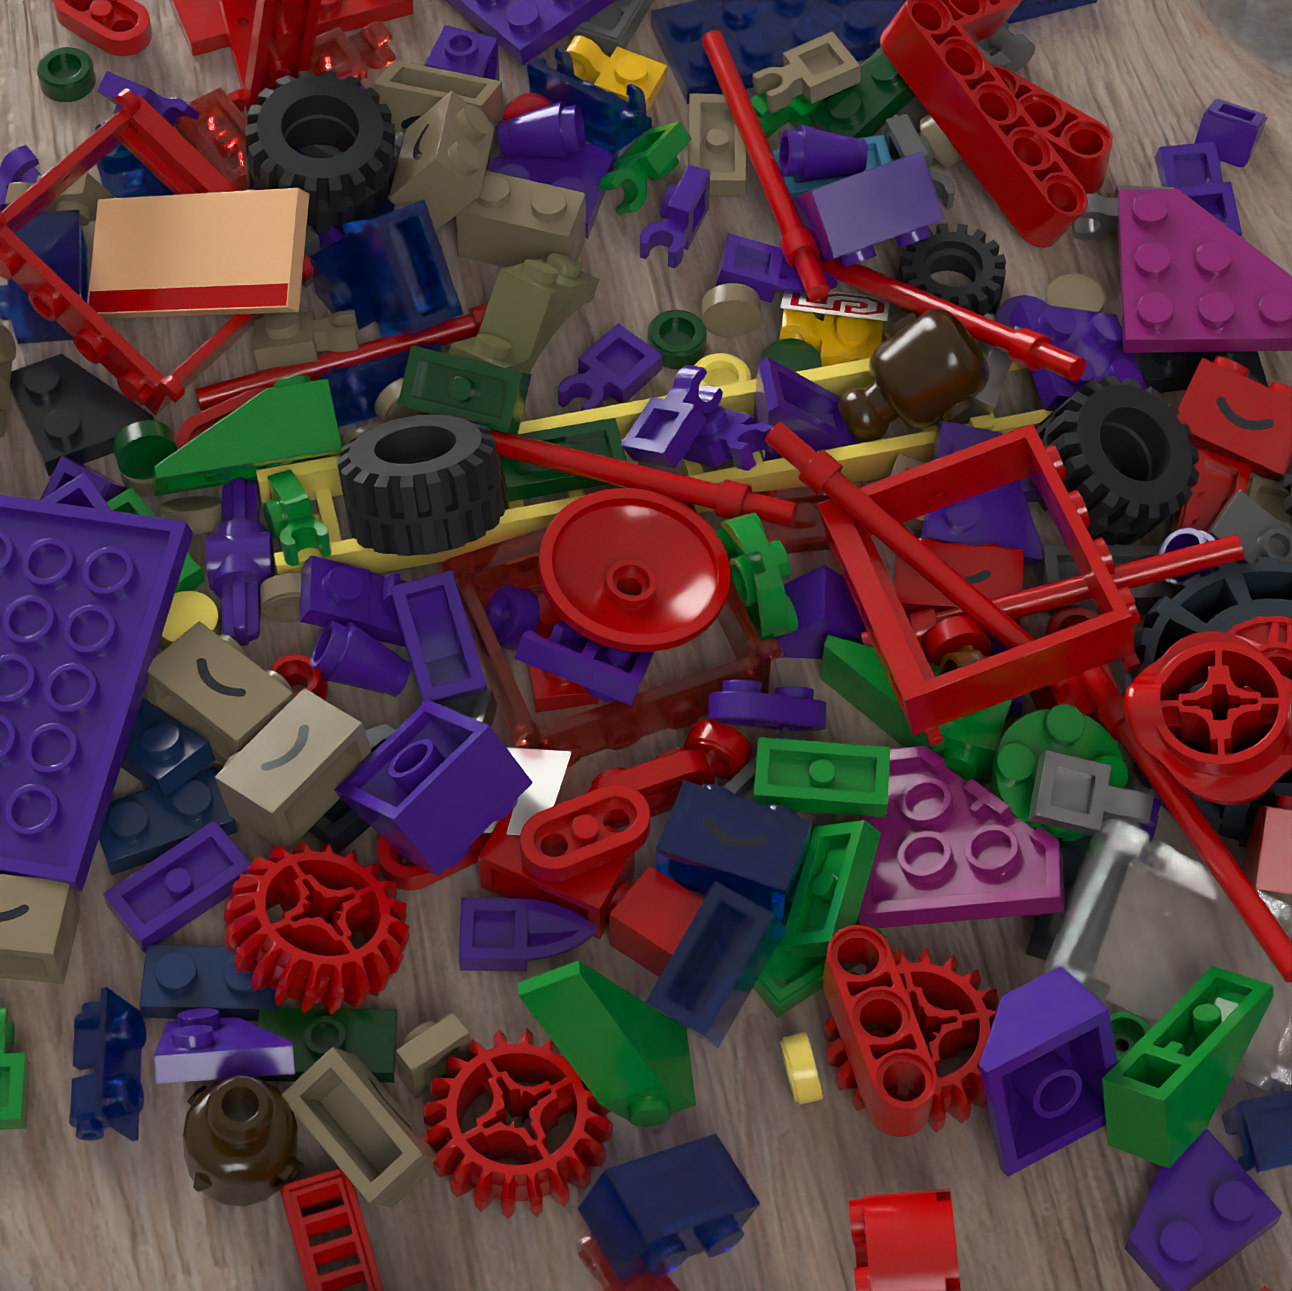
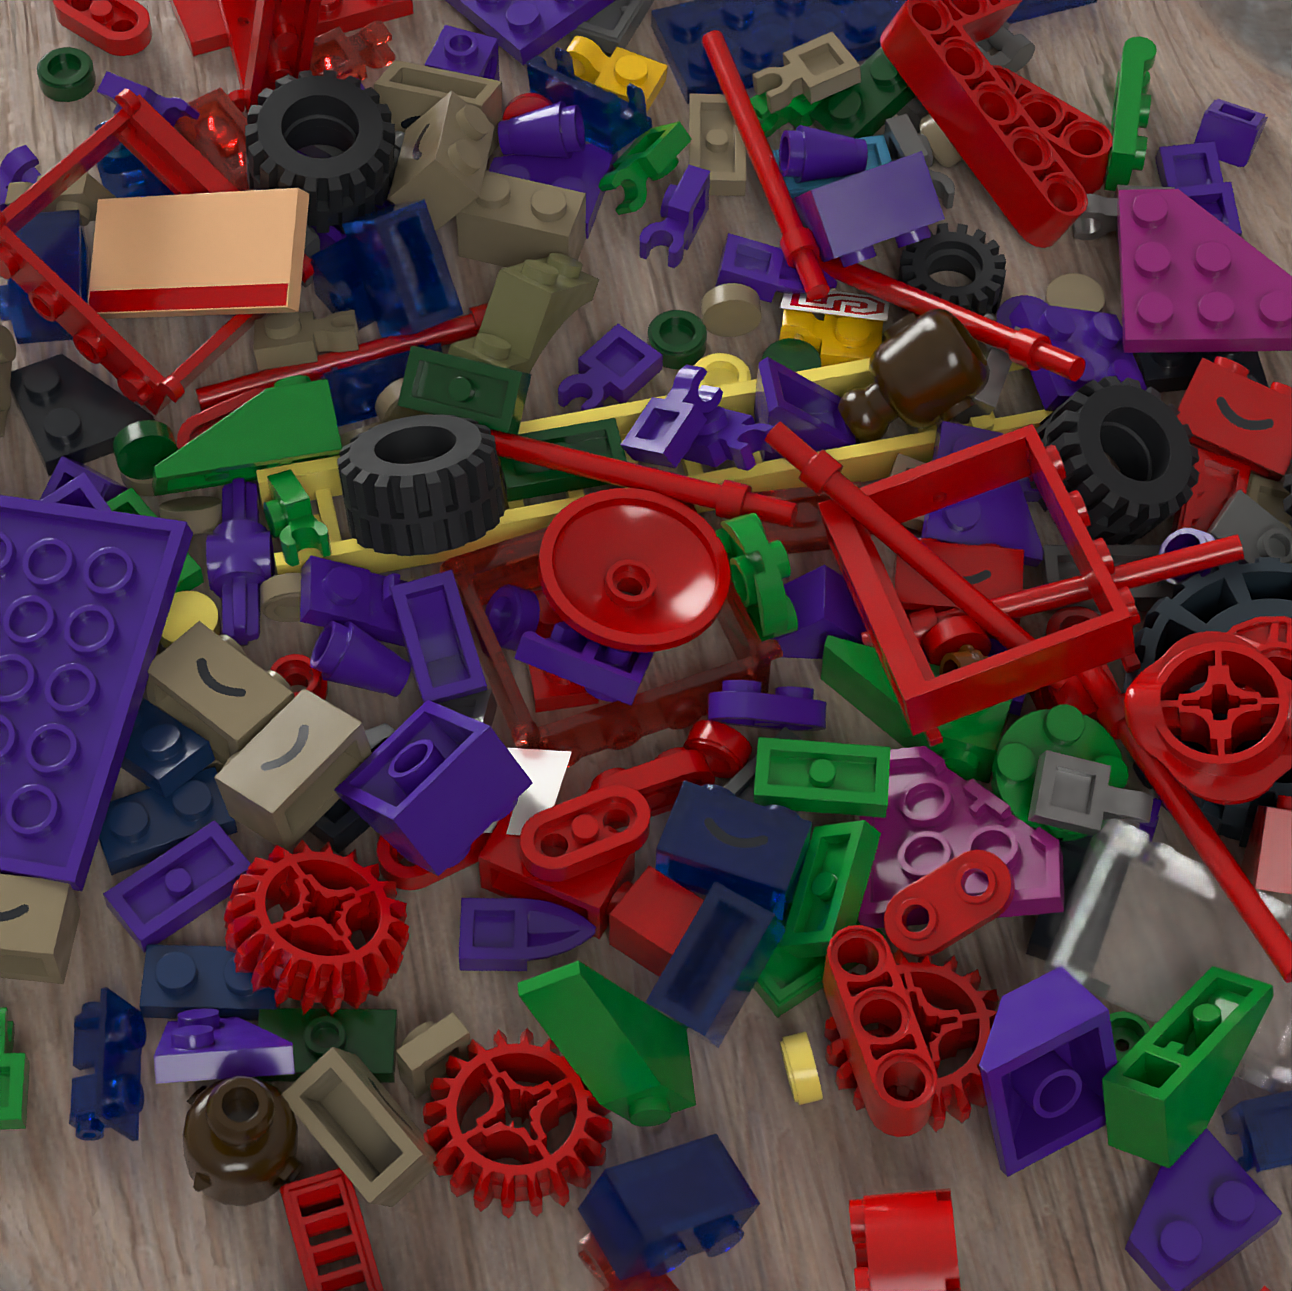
none -> red plate [884,850,1015,957]
none -> green plate [1104,36,1157,191]

